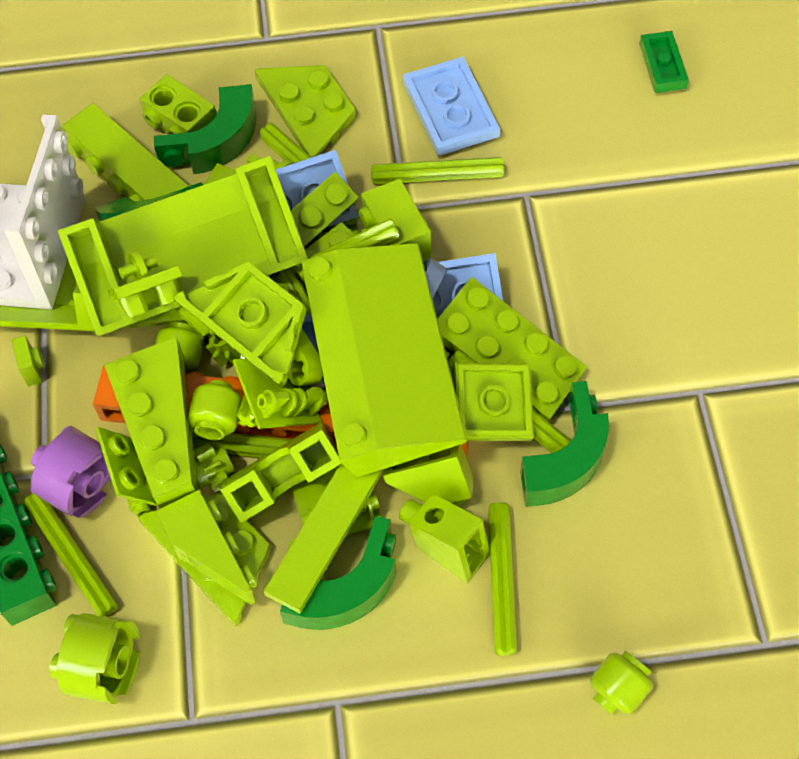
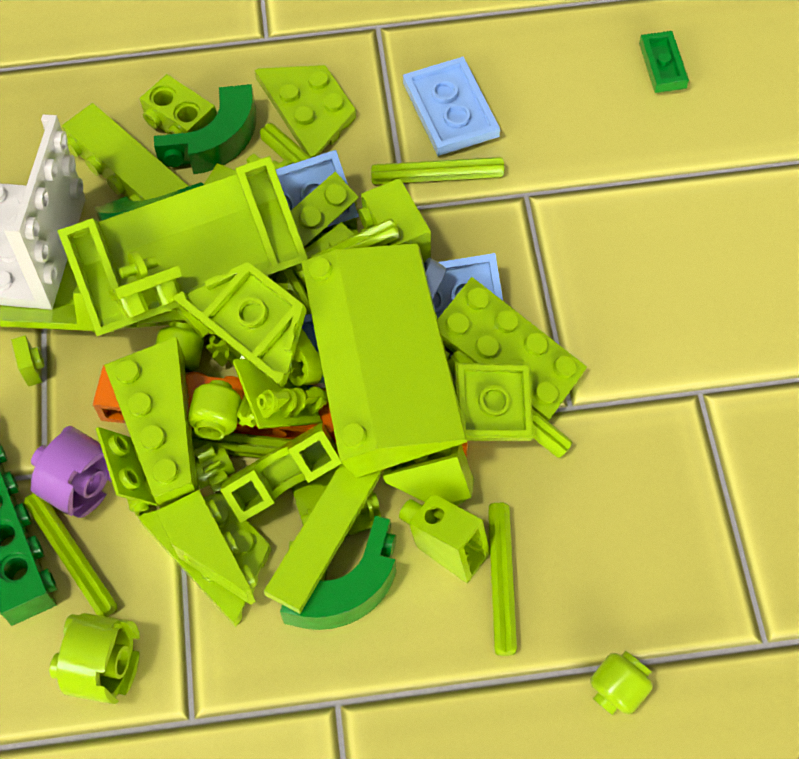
green arch [520,381,609,507] -> none

